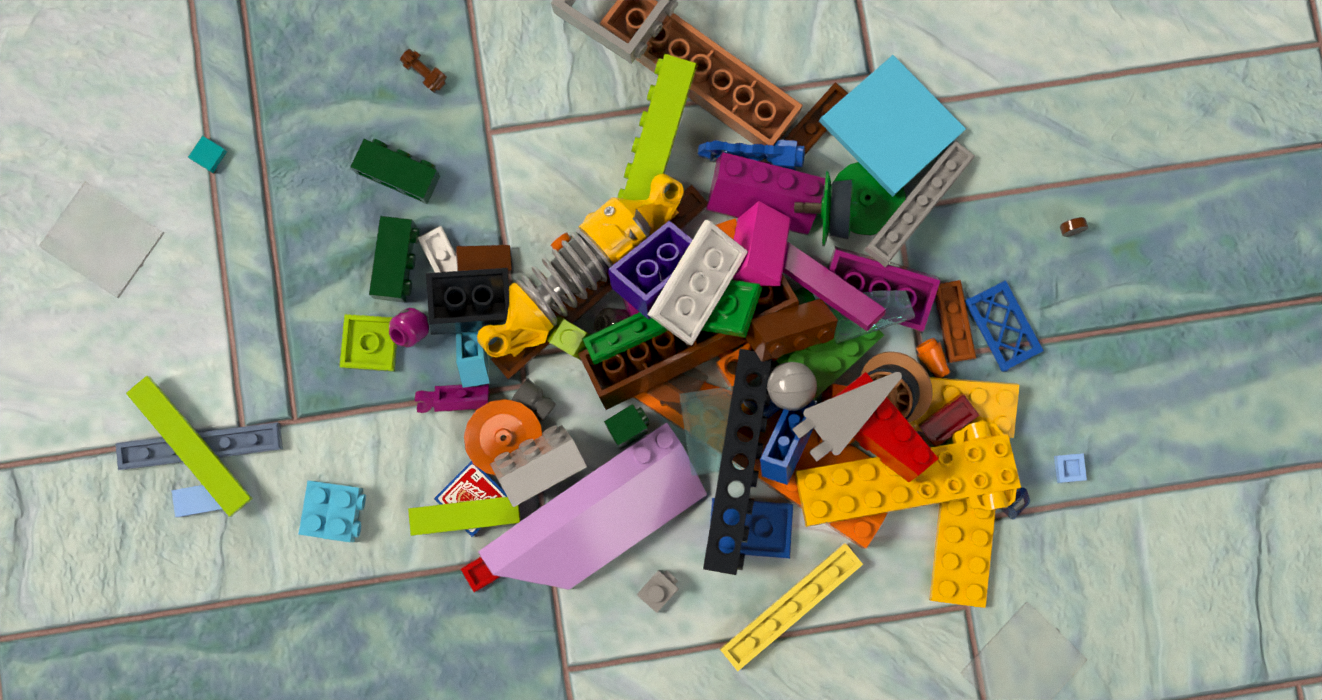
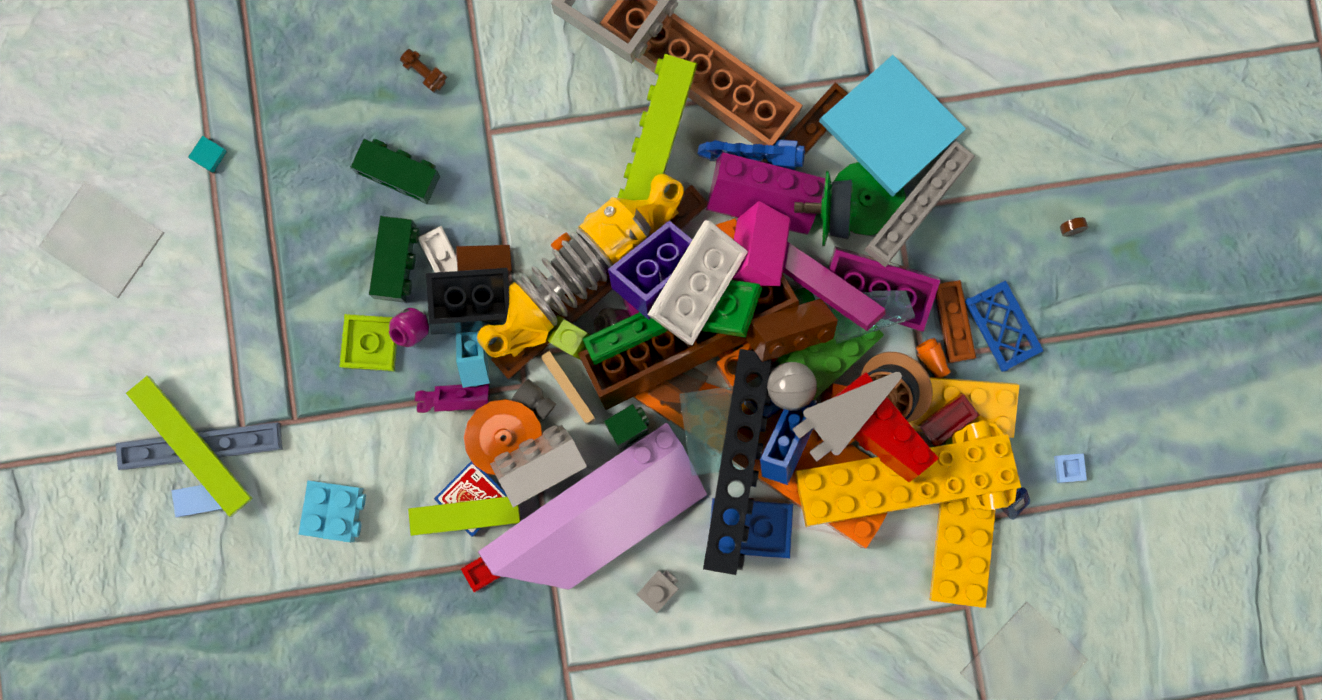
light yellow plate [720,543,863,671] -> none
none -> tan tile [542,351,596,425]

